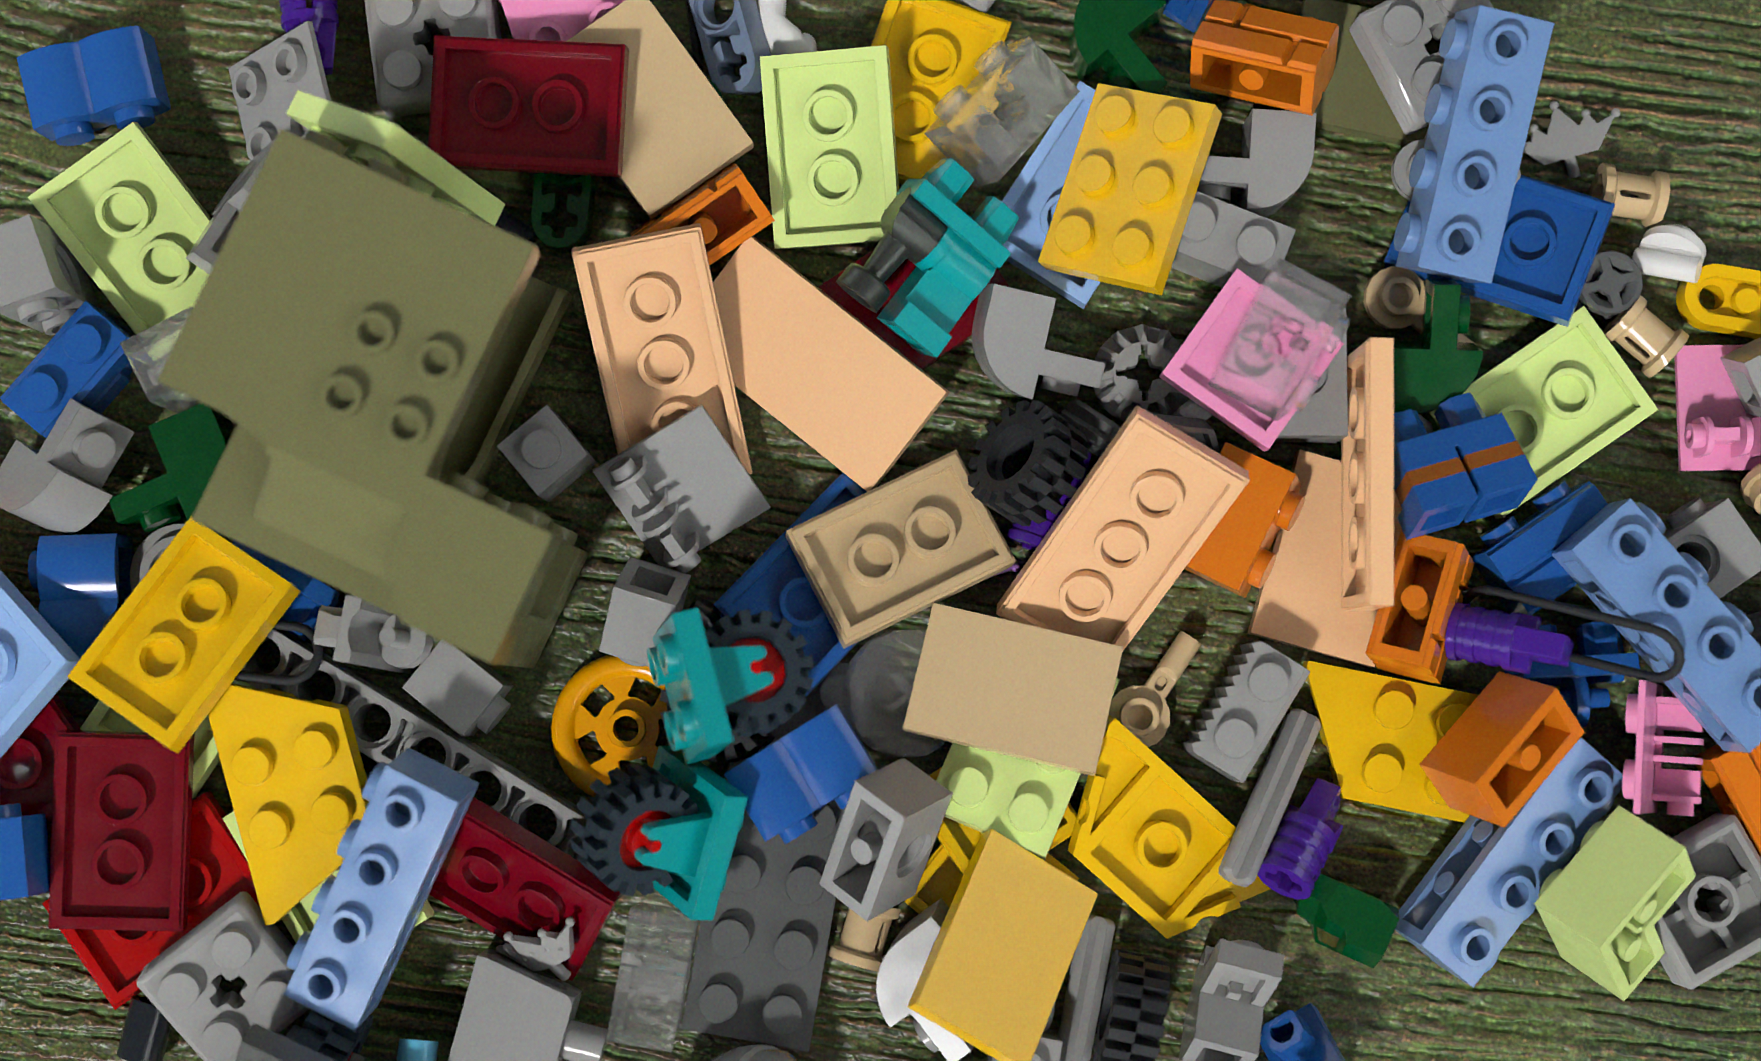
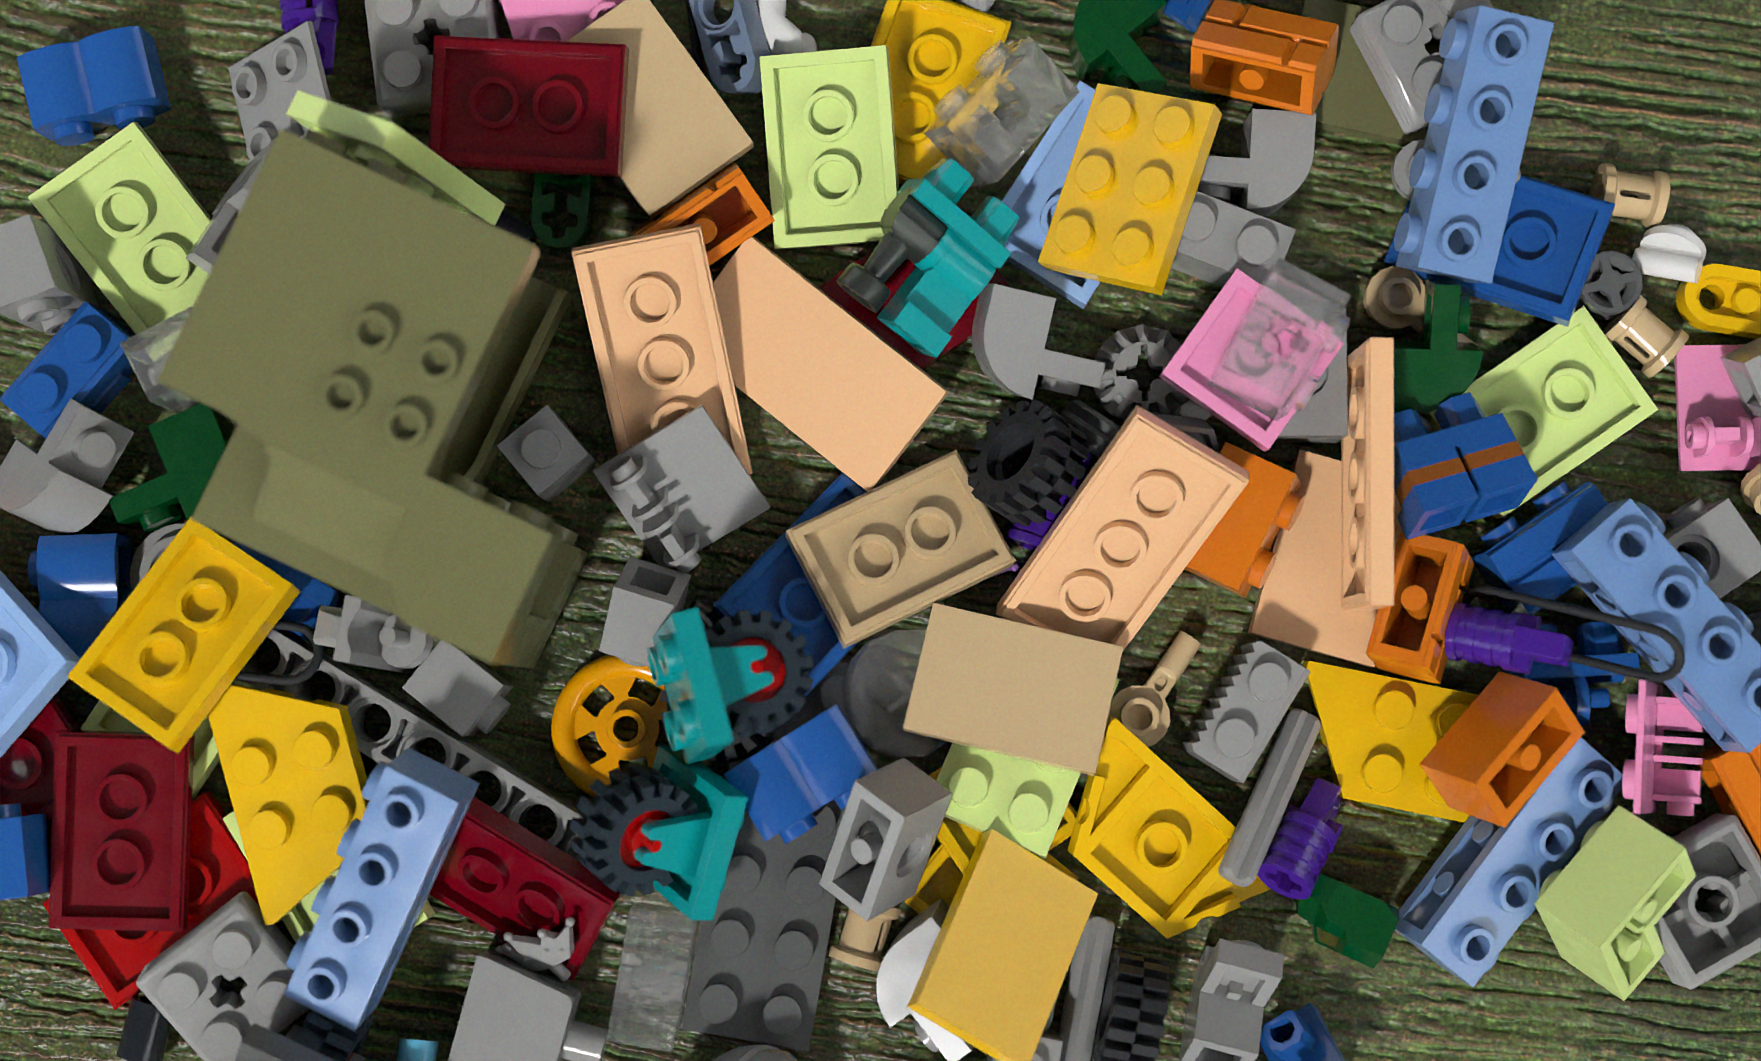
light grey piece [1523,101,1621,179] -> none

